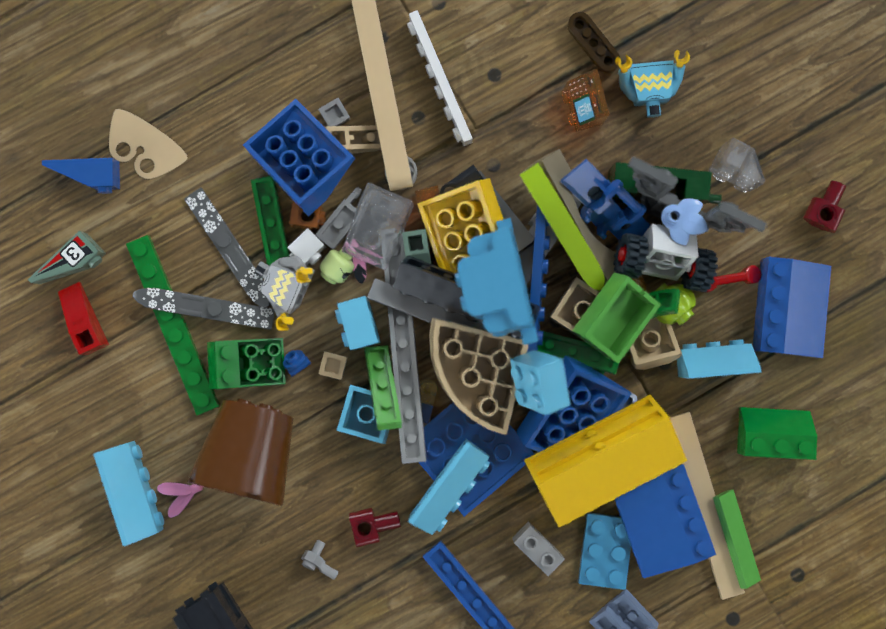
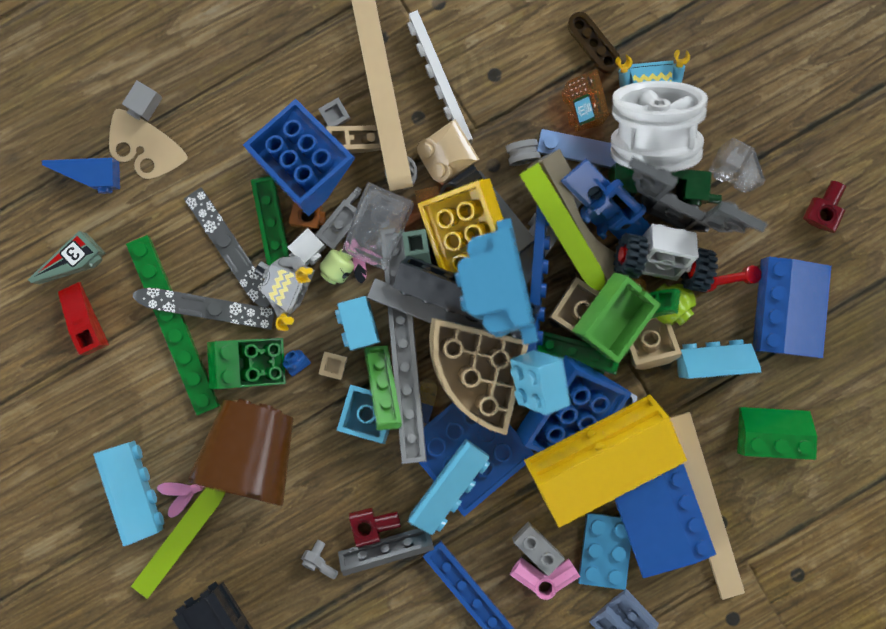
light blue plate [661,198,708,245] -> none
bright green tile [713,490,761,589] -> none
none -> light grey brick [122,80,163,121]
none -> lime piece [131,487,226,599]
none -> dark grey plate [338,528,434,576]
none -> tan slope [417,119,480,185]
none -> light grey wheel [505,139,541,166]
none -> bright pink piece [510,557,580,600]
none -> light blue plate [537,129,616,168]
none -> white wheel [610,81,708,172]

